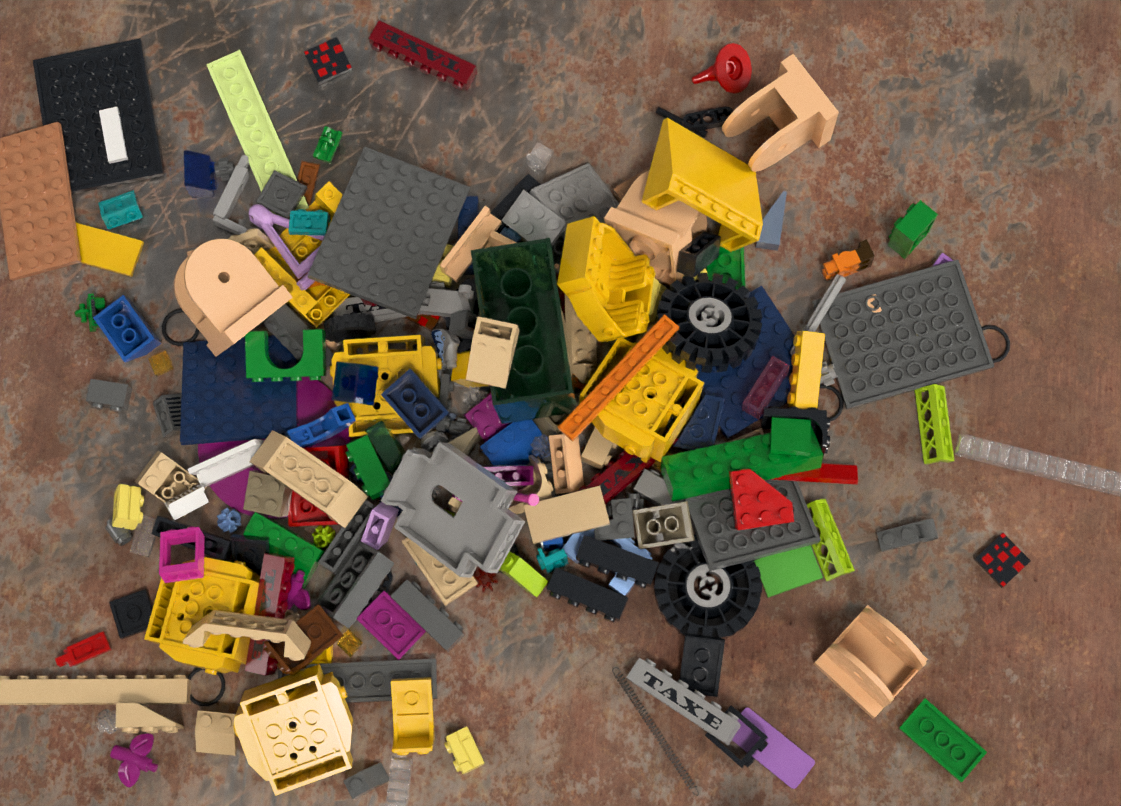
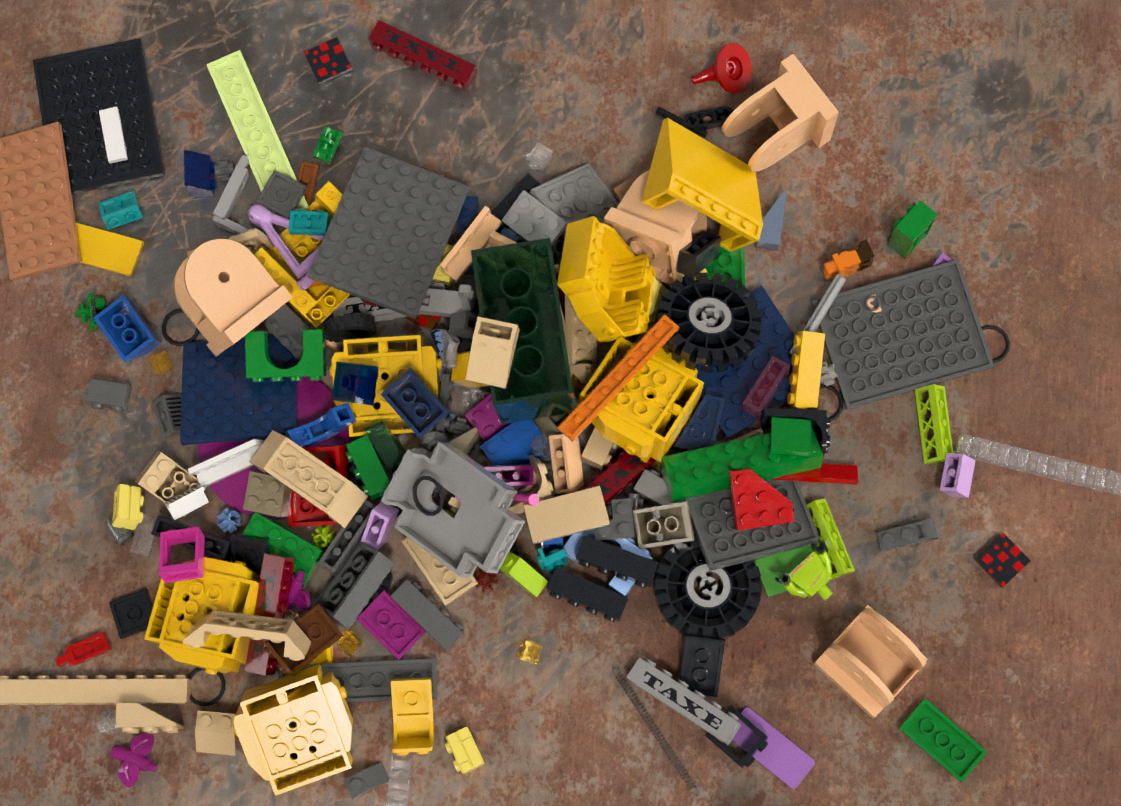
none -> black piece [412,476,444,516]
none -> clear yellow tile [516,641,542,666]
none -> lime torso [775,539,833,601]
none -> lavender brick [940,453,976,498]

